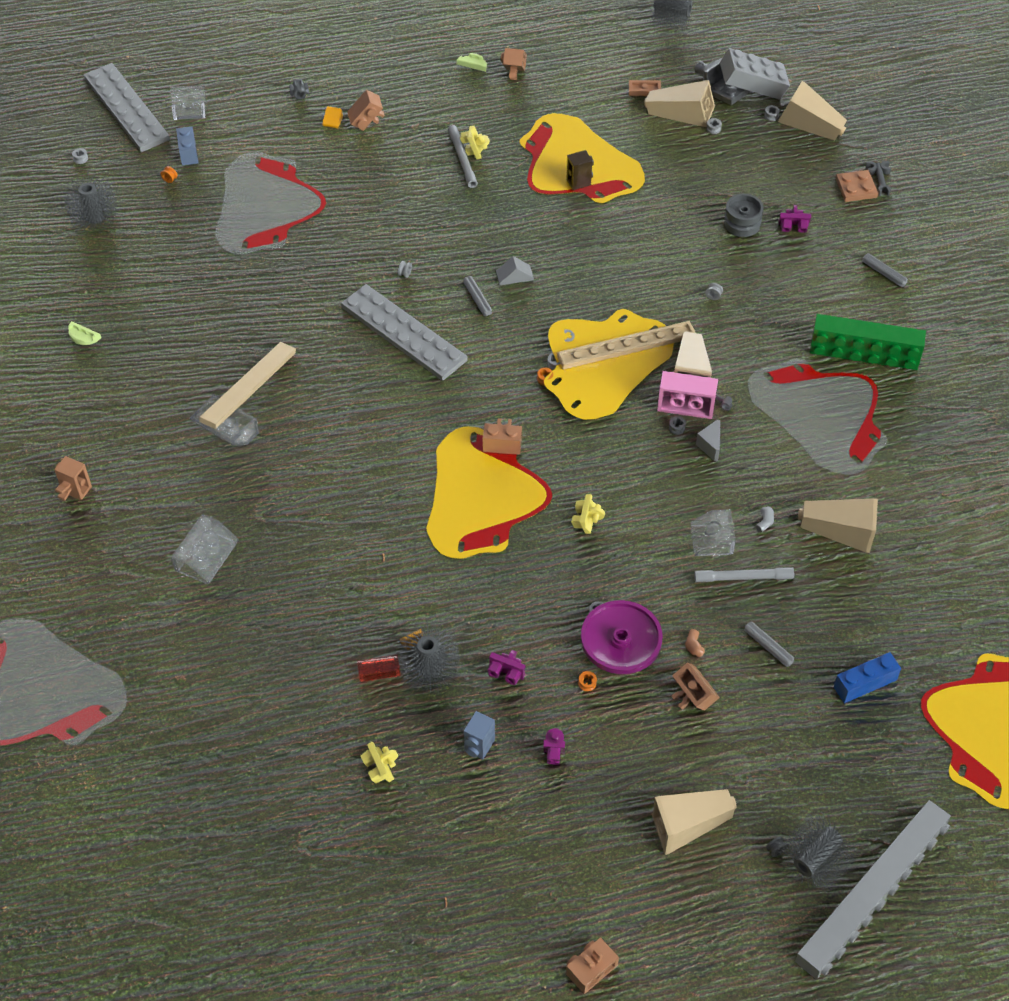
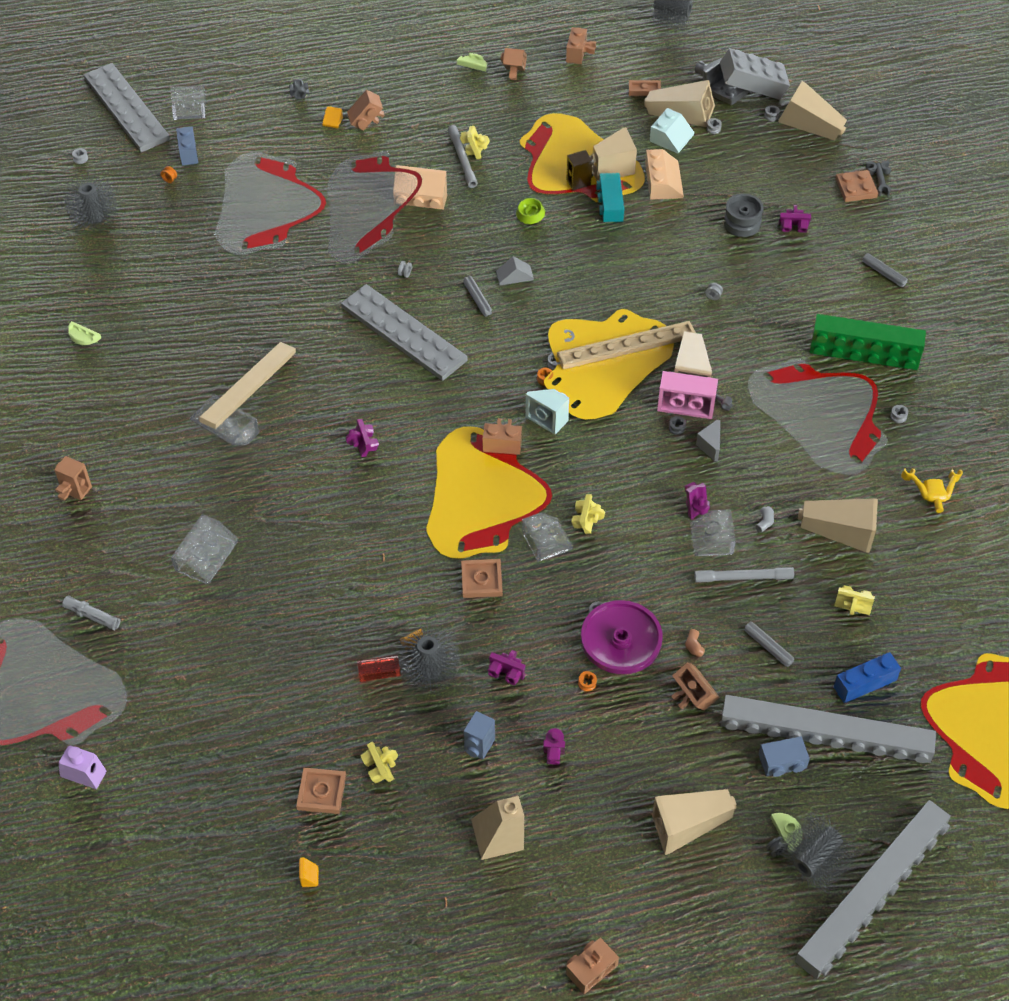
none -> lavender torso [59,746,107,789]
none -> light grey pin [62,595,121,631]
none -> nougat plate [296,768,346,814]
none -> light orange slope [299,857,318,887]
none -> clear piece [326,150,423,264]
none -> magenta hips [346,419,379,457]
none -> light nougat slope [393,165,447,210]
none -> nougat plate [461,559,503,598]
none -> tan slope [471,796,524,860]
none -> lime hat [516,198,545,224]
none -> clear slope [522,513,573,562]
none -> light aqua slope [526,389,569,435]
none -> nougat brick [566,27,596,64]
none -> tan slope [591,127,637,180]
none -> teal brick [596,173,624,222]
none -> light nougat slope [645,149,684,200]
none -> light aqua slope [650,108,694,153]
none -> magenta hips [685,482,710,519]
none -> light grey brick [721,695,936,763]
none -> sand blue brick [759,736,810,777]
none -> yellowish green plate [770,813,803,853]
none -> light yellow hips [834,585,875,615]
none -> light grey bush [890,405,909,423]
none -> yellow piece [901,468,963,513]

